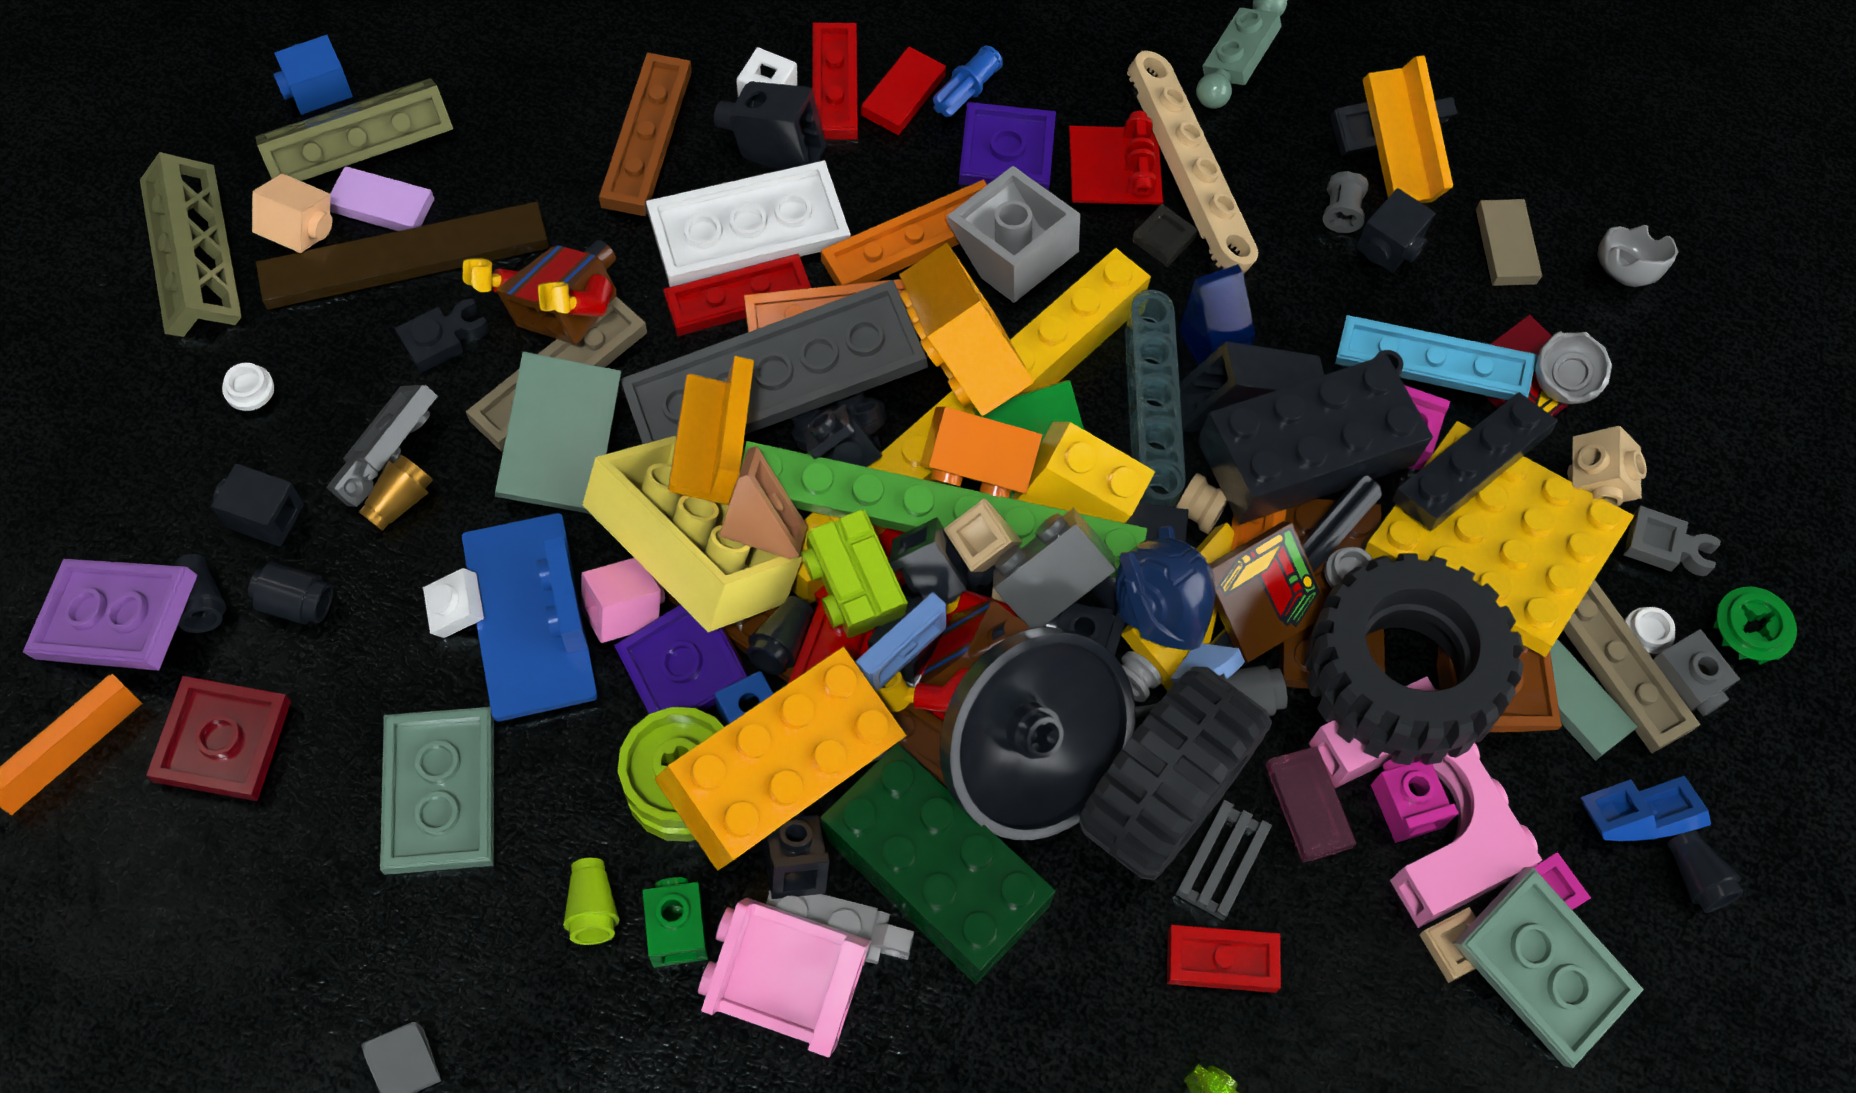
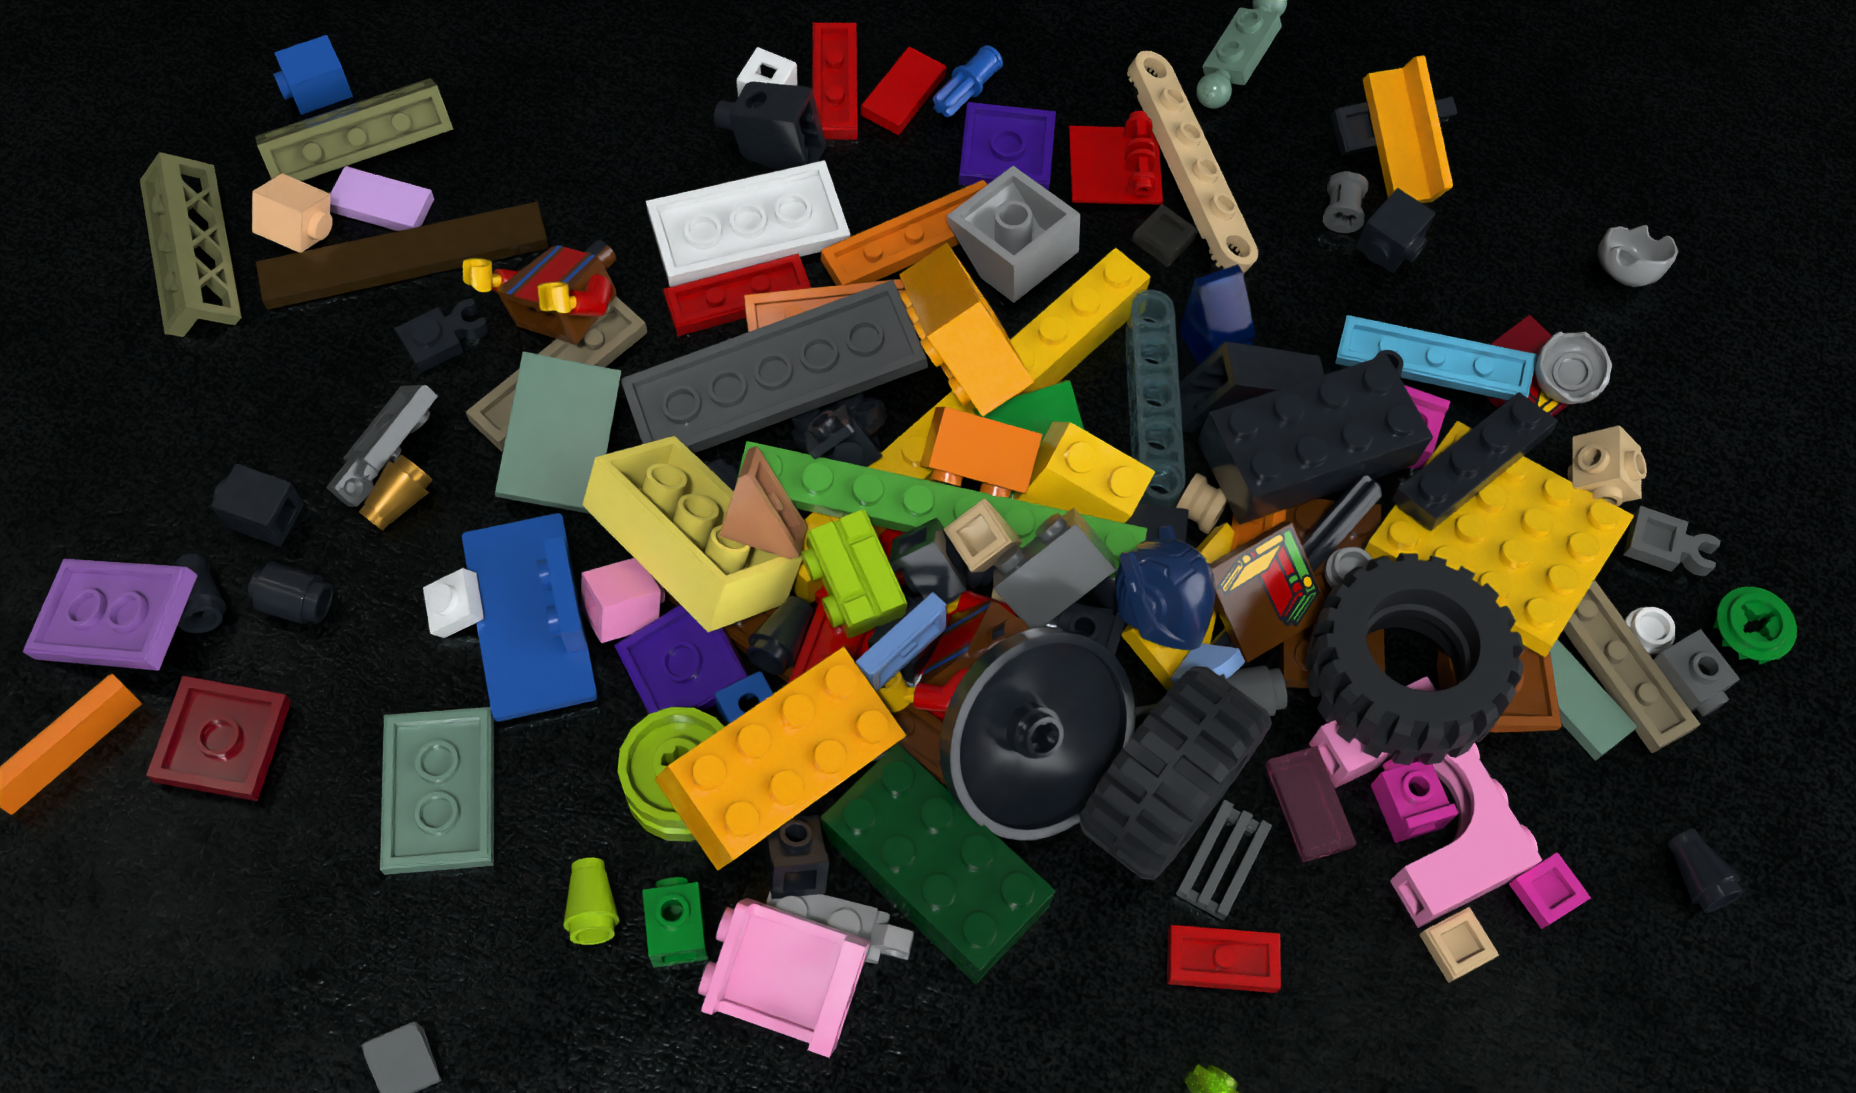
white plate [222,363,274,411] -> none
dark orange plate [599,53,692,216] -> none
light orange panel [668,356,754,505] -> none
light grey bush [1121,651,1162,702] -> none
sand green tile [1453,867,1644,1068] -> none
dark tan tile [1476,199,1542,286] -> none
blue slope [1581,776,1711,841] -> none

